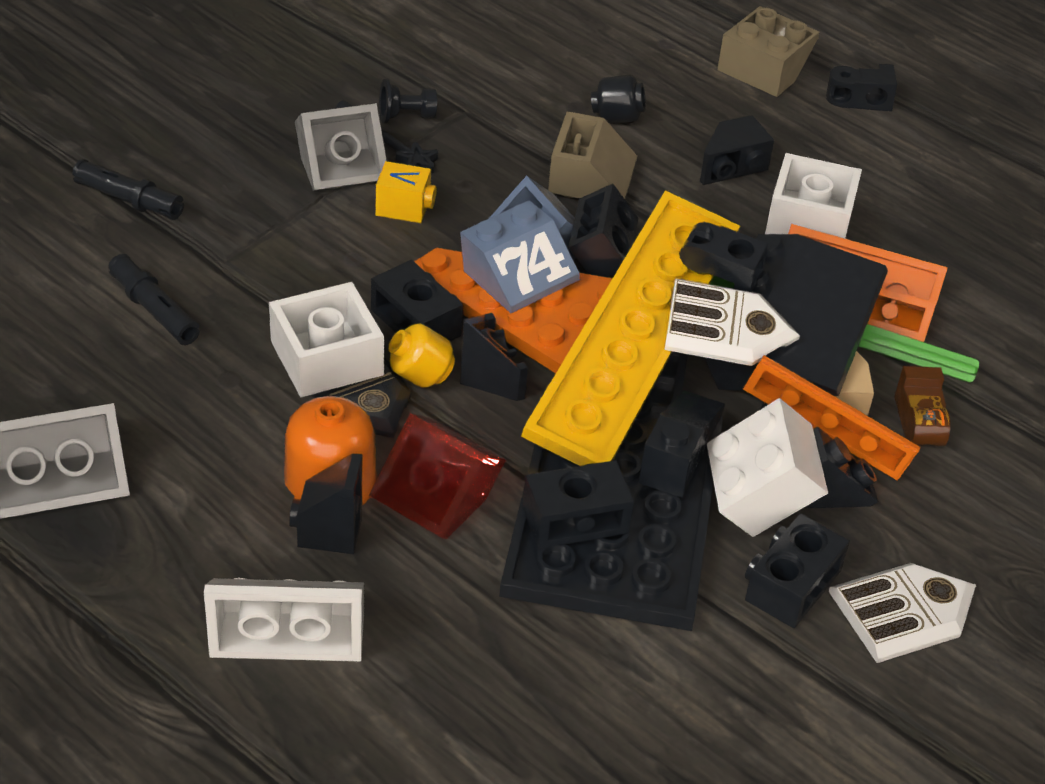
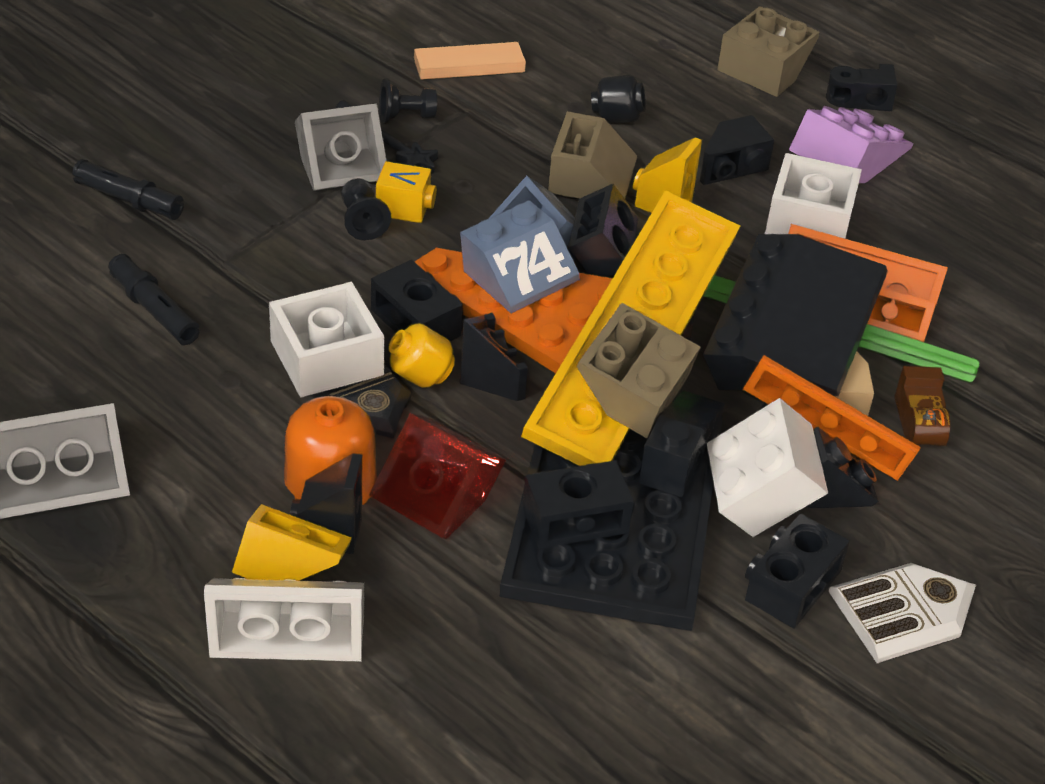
white tile [664,278,800,366] -> none
black leg [679,222,768,292] -> none
none -> yellow slope [232,504,352,581]
none -> black piece [341,178,391,241]
none -> light nougat tile [414,42,526,80]
none -> dark tan slope [577,303,701,438]
none -> yellow slope [633,137,702,213]
none -> lavender slope [789,106,913,183]

